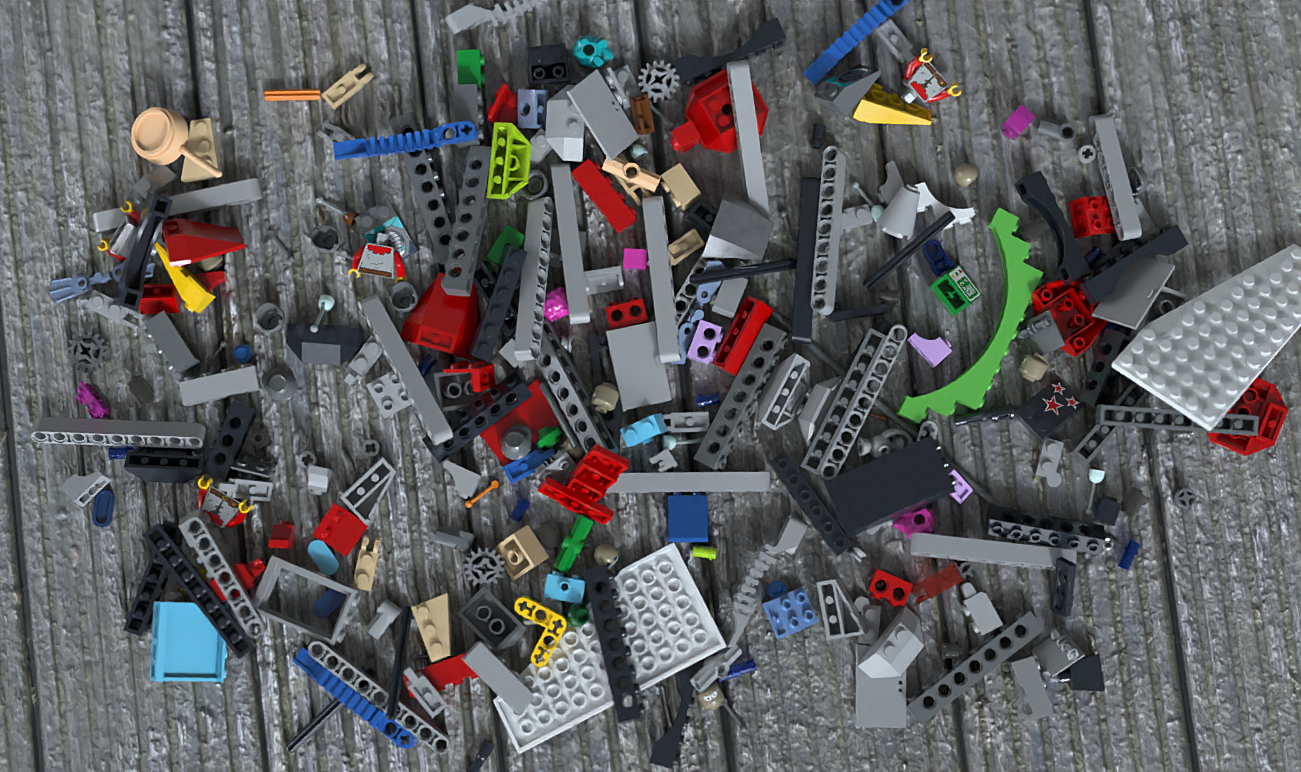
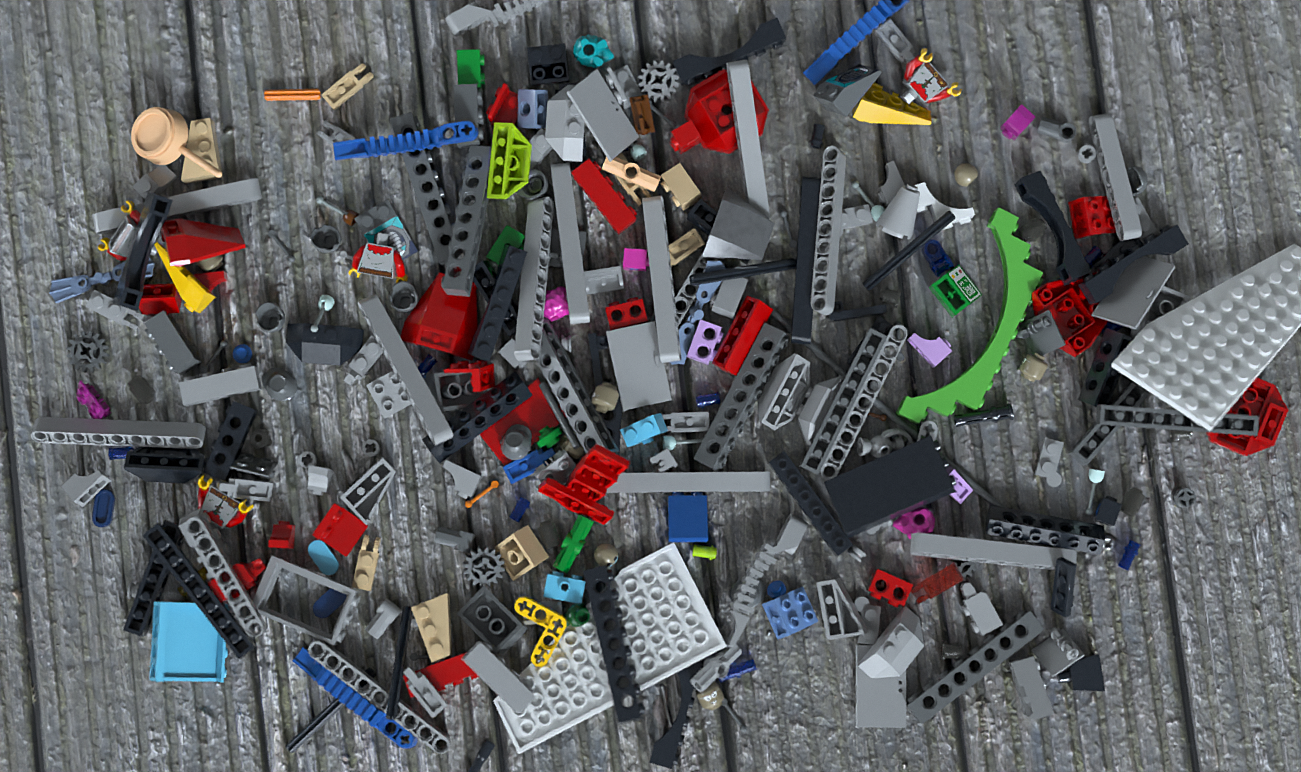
black slope [1015,378,1084,444] -> none

